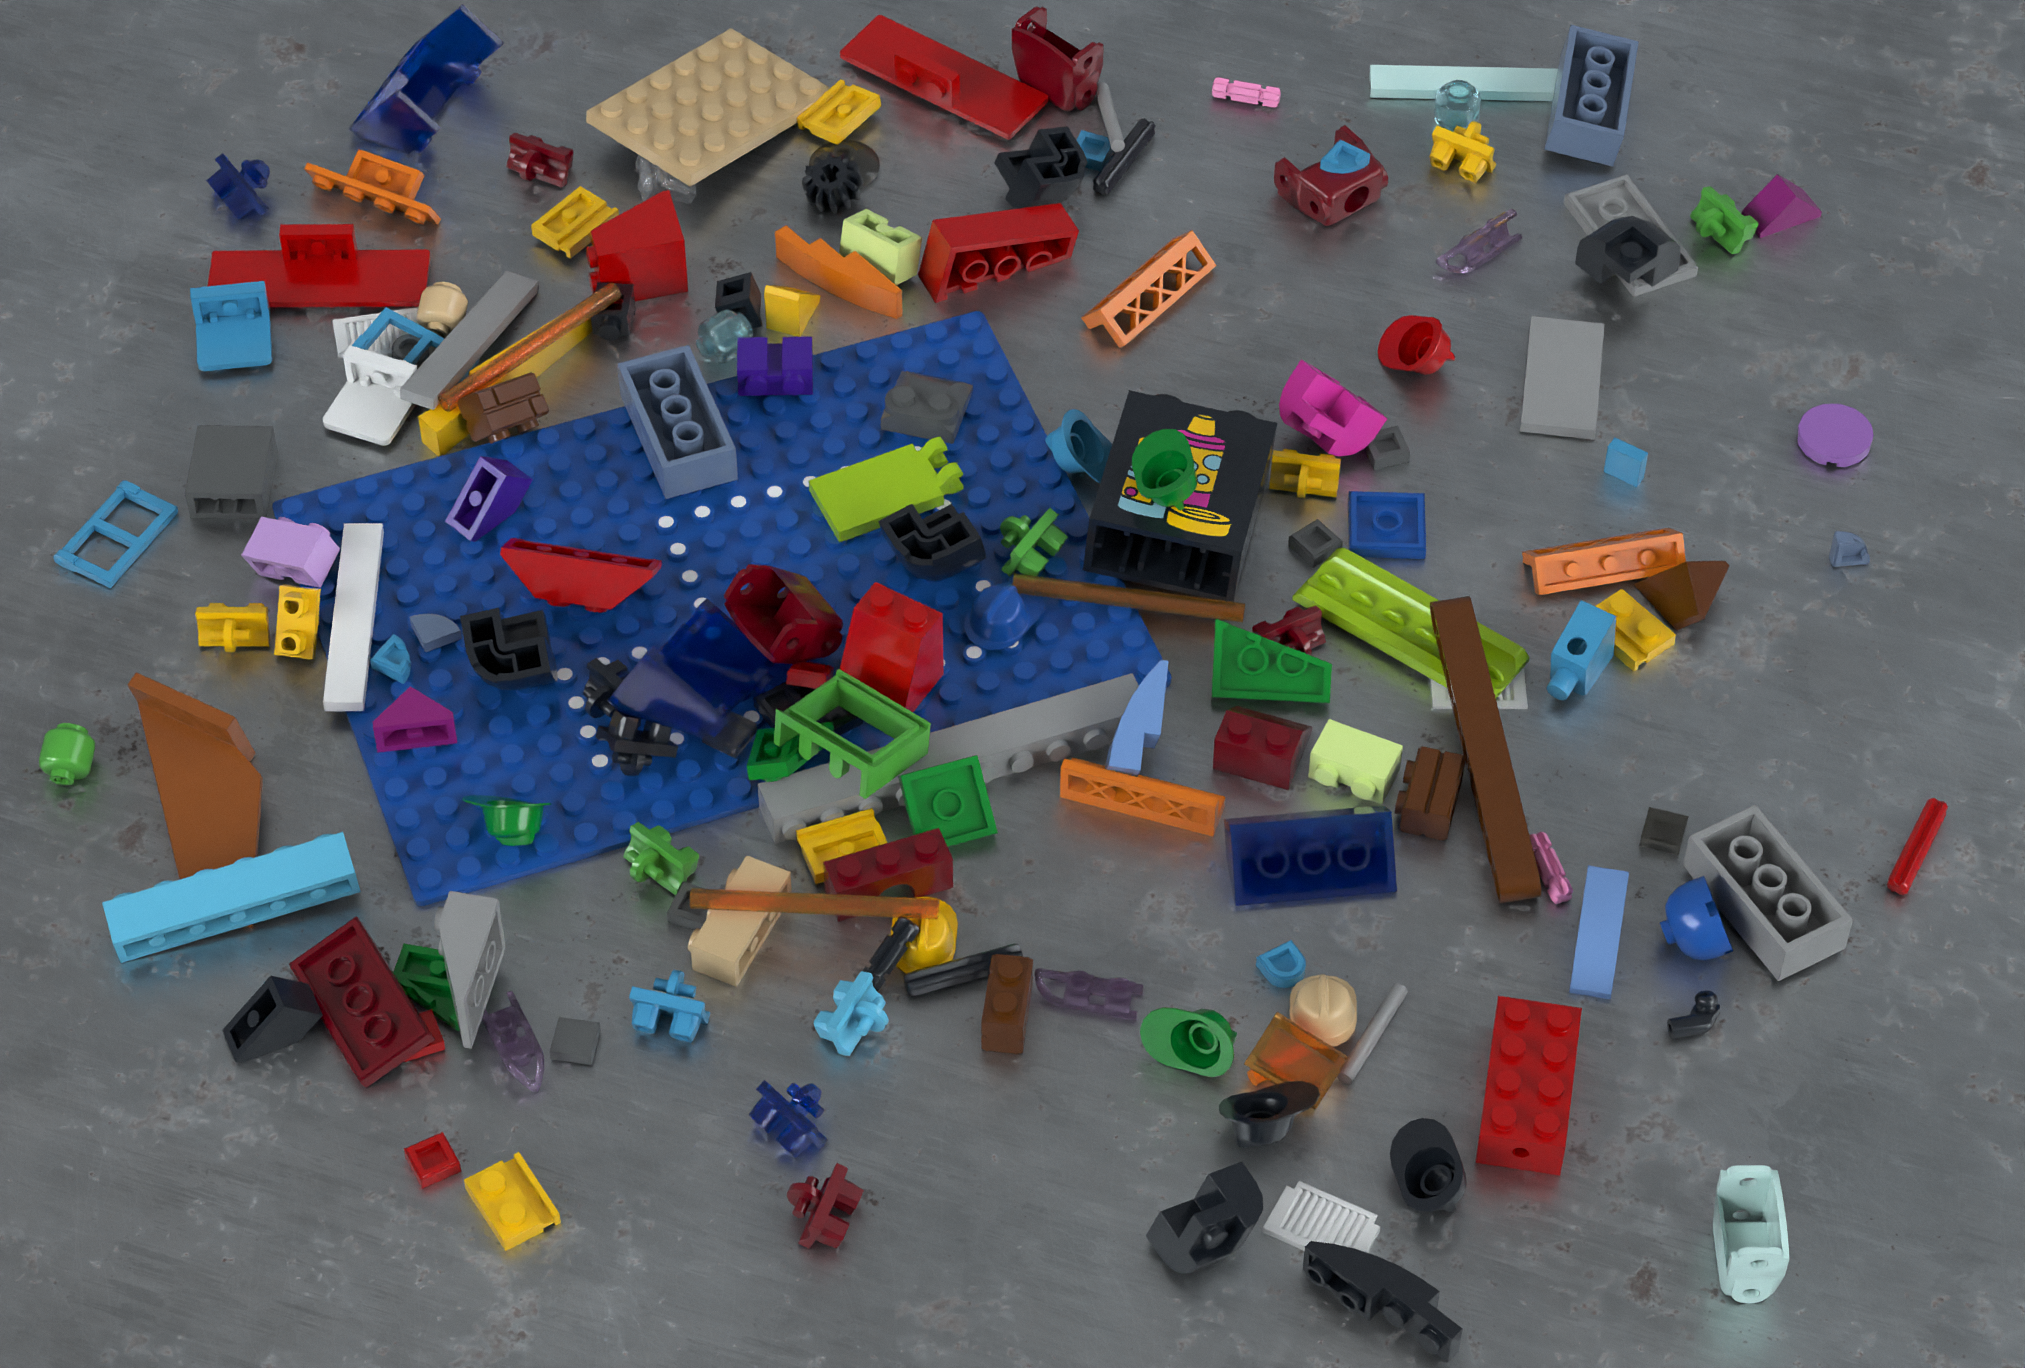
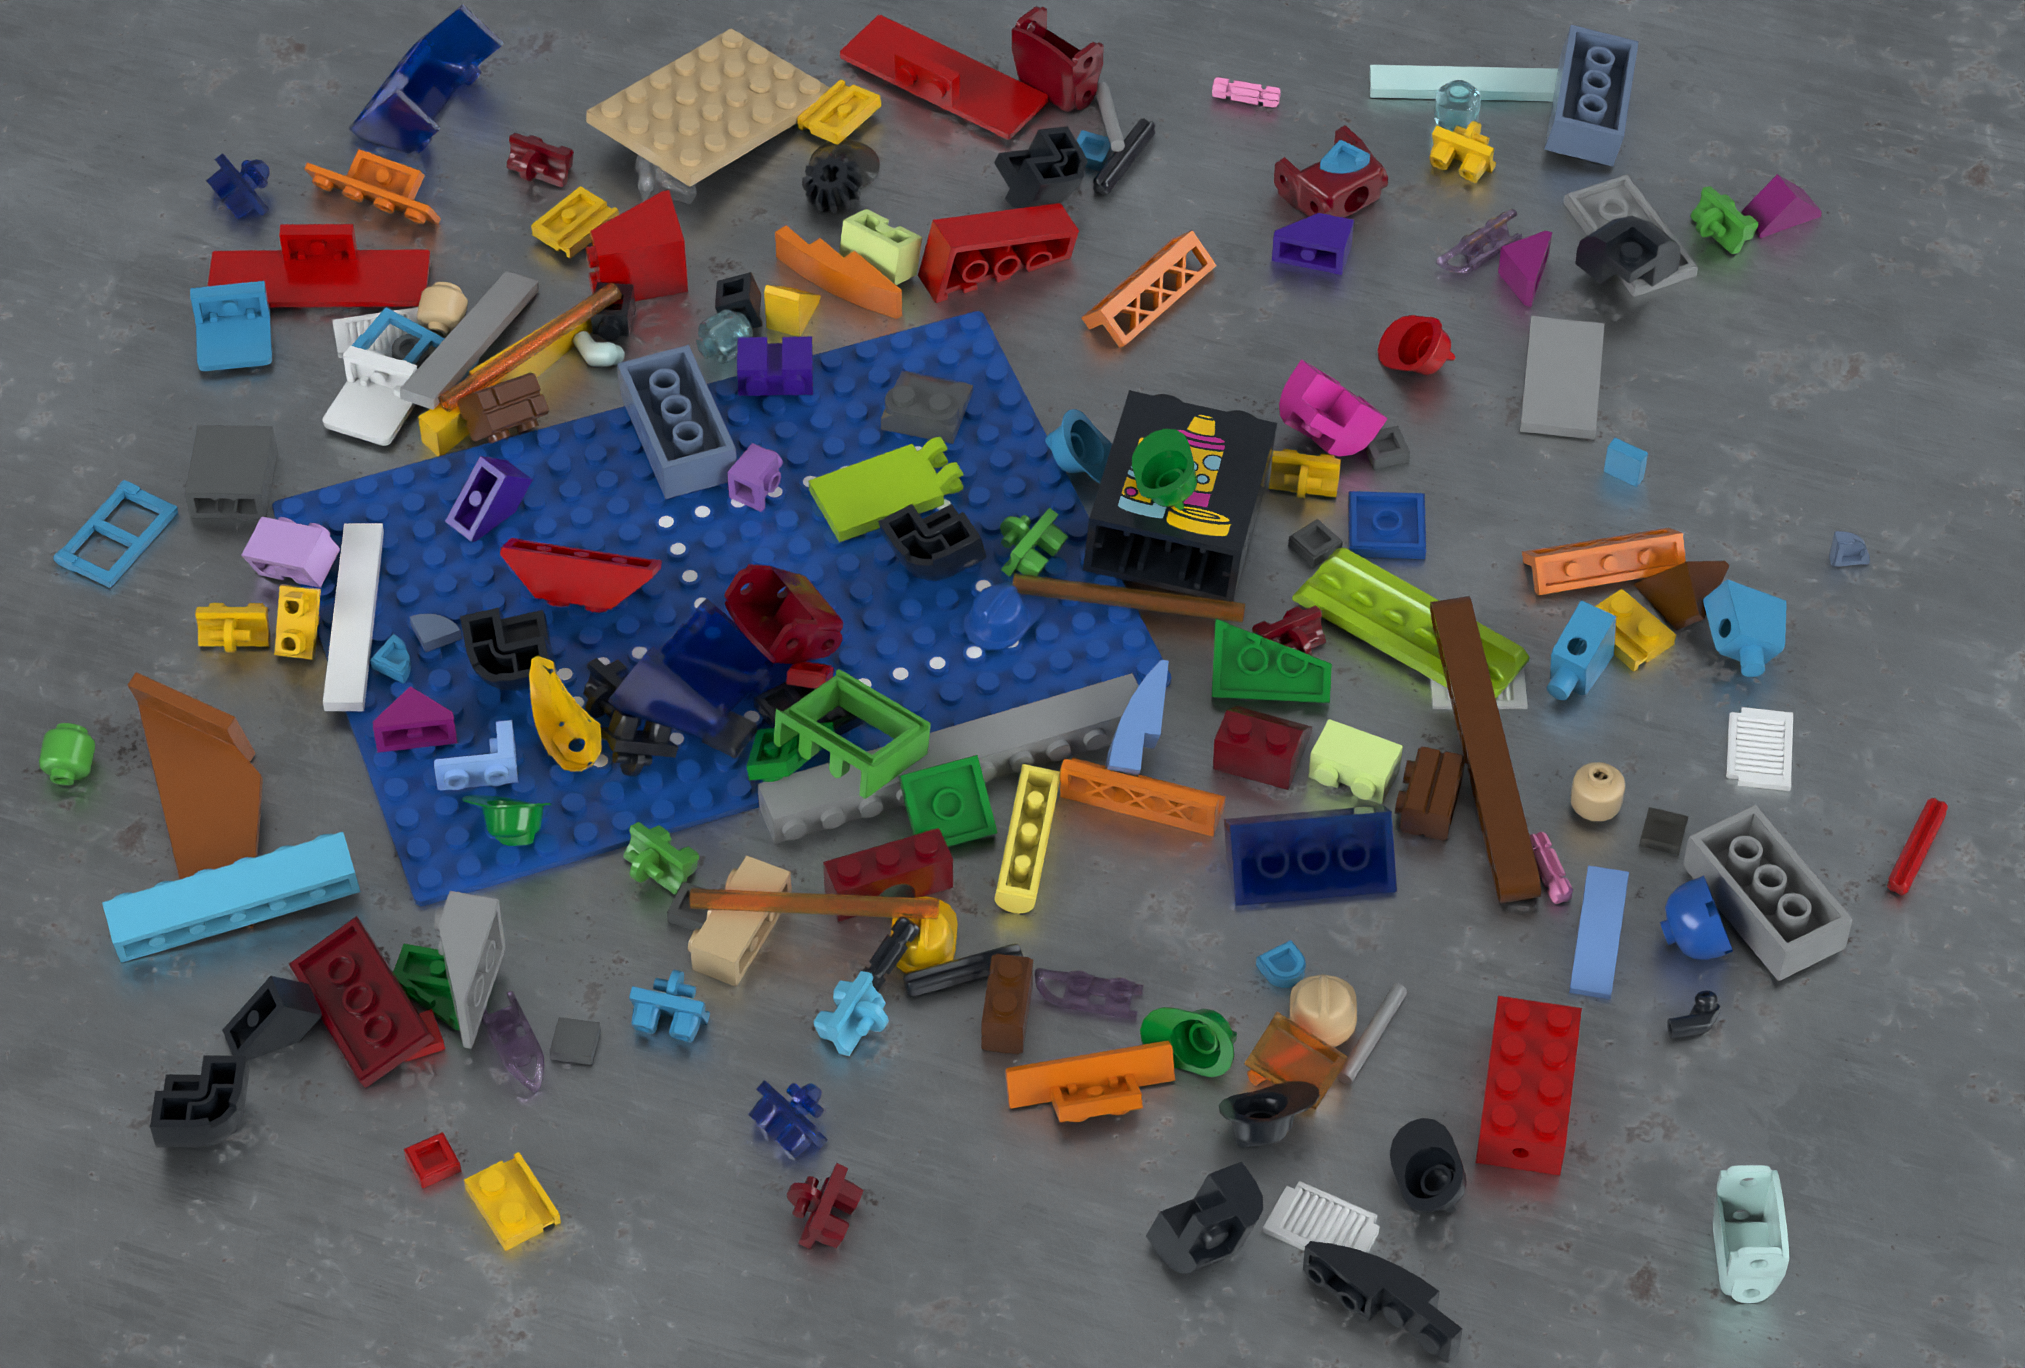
yellow plate [796,808,888,884] -> none
red slope [840,582,944,712] -> none
medium lavender tile [1797,404,1874,467] -> none
none -> black brick [150,1055,250,1148]
none -> light blue bracket [434,720,518,790]
none -> yellow piece [529,656,602,772]
none -> light aqua arm [573,331,625,367]
none -> medium lavender brick [727,443,783,512]
none -> light yellow brick [995,764,1060,914]
none -> orange bracket [1005,1041,1175,1122]
none -> dark purple slope [1272,213,1354,275]
none -> magenta slope [1498,231,1552,307]
none -> tan head [1570,762,1625,821]
none -> dark azure torso [1703,579,1787,677]
none -> white window [1726,707,1793,791]

